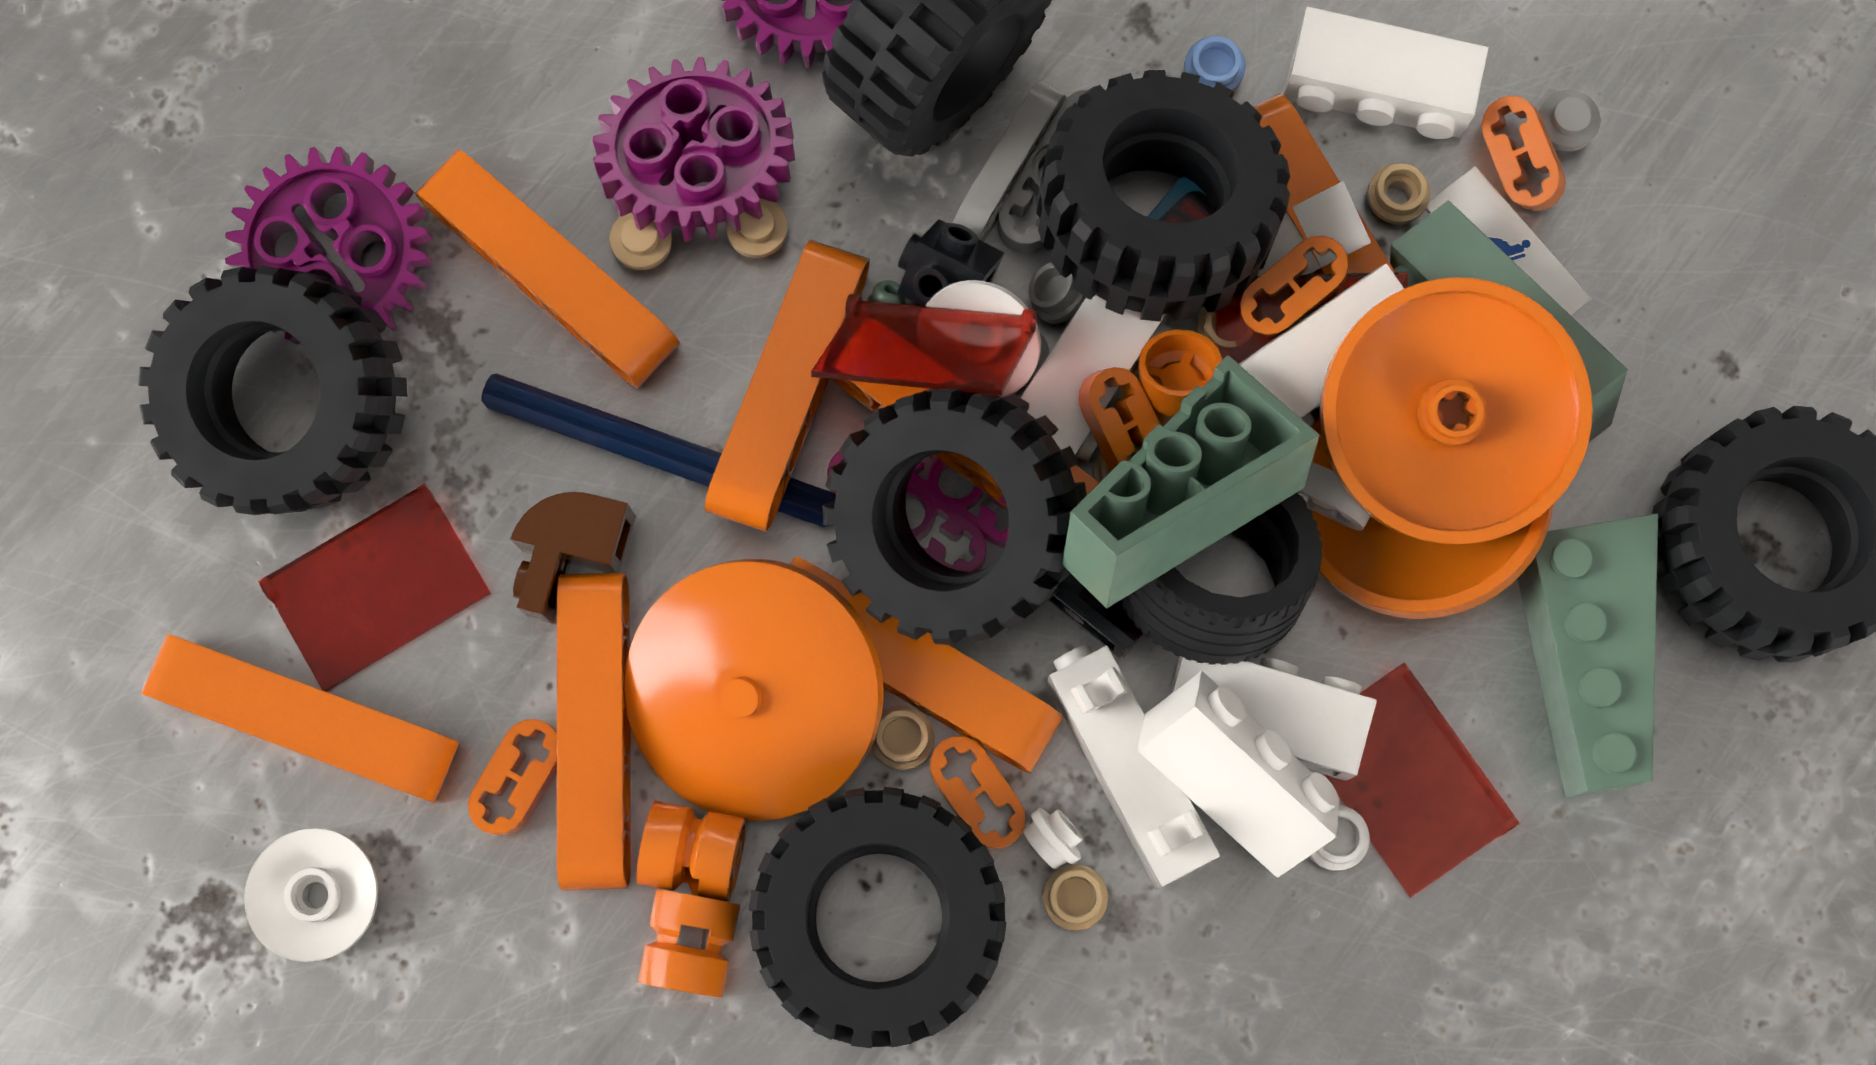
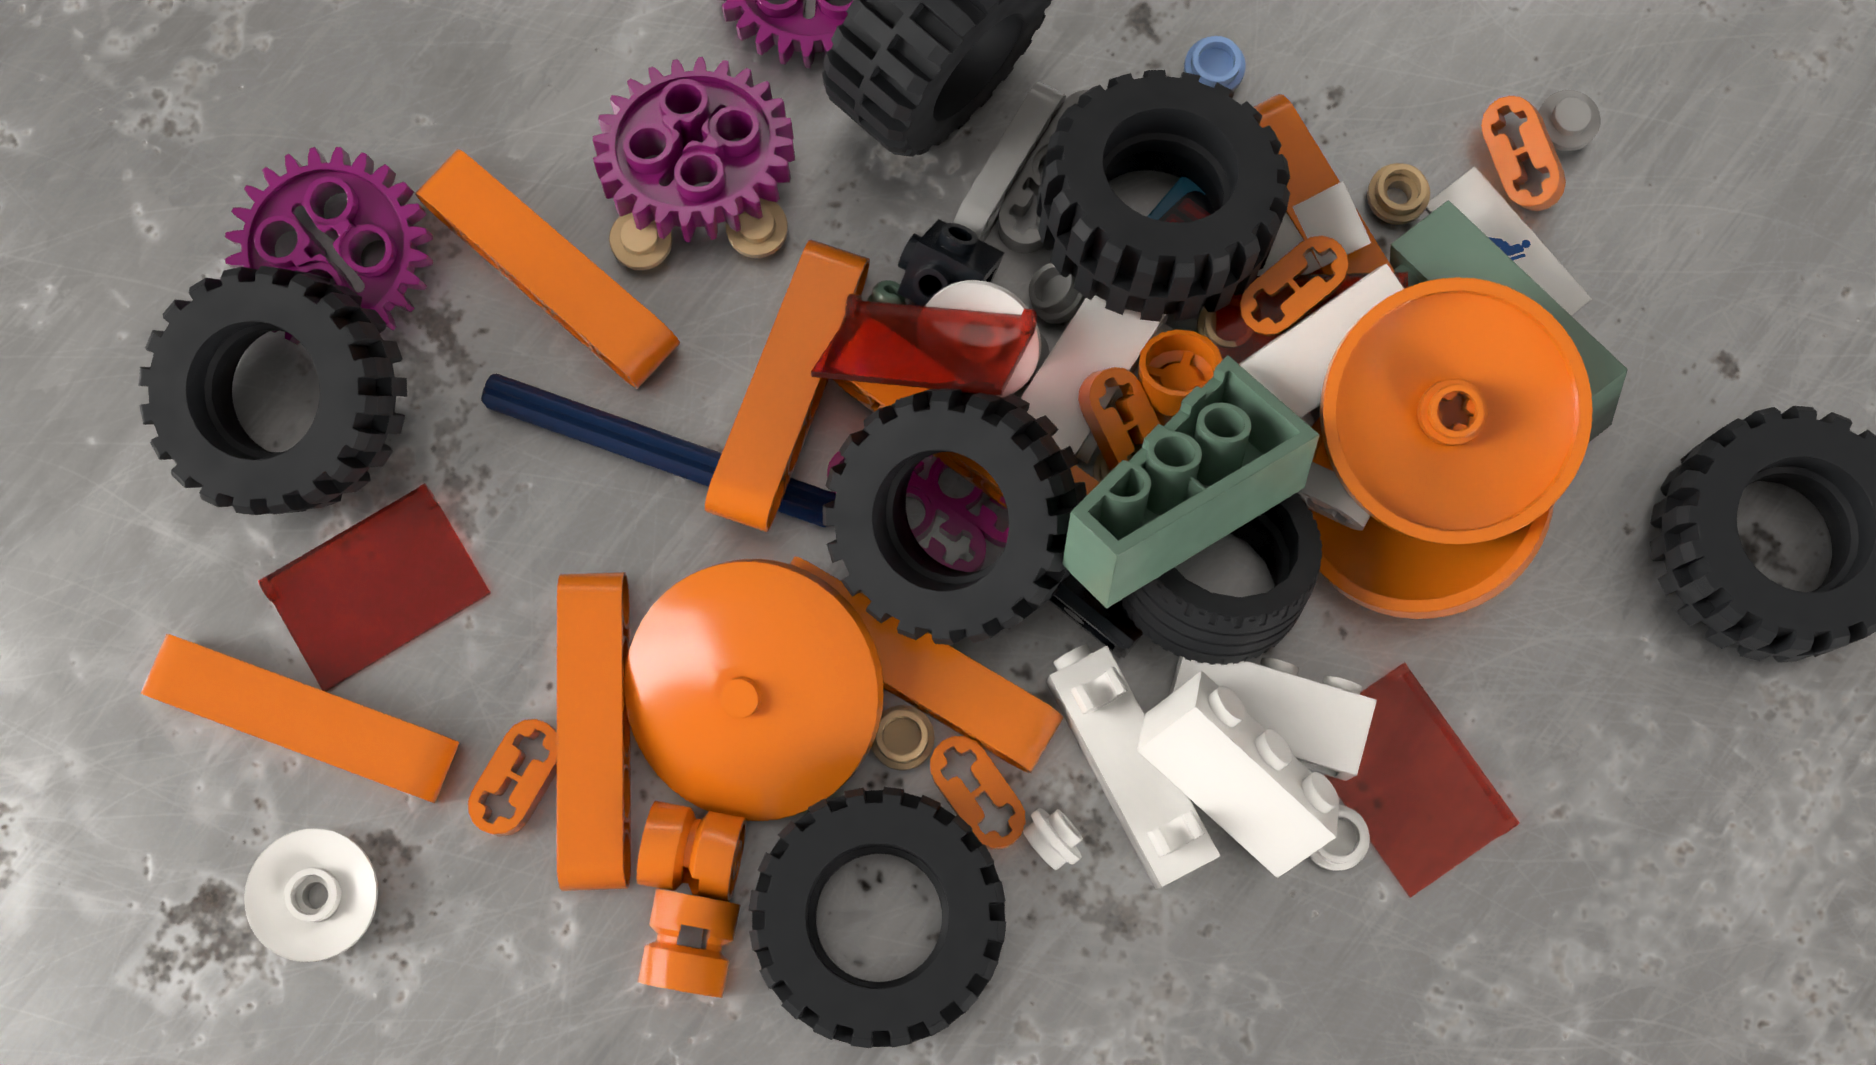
reddish brown brick [510,492,636,624] -> none
tan plate [1042,864,1108,931] -> none
white brick [1283,6,1489,139] -> none
sand green wedge [1518,513,1658,798] -> none

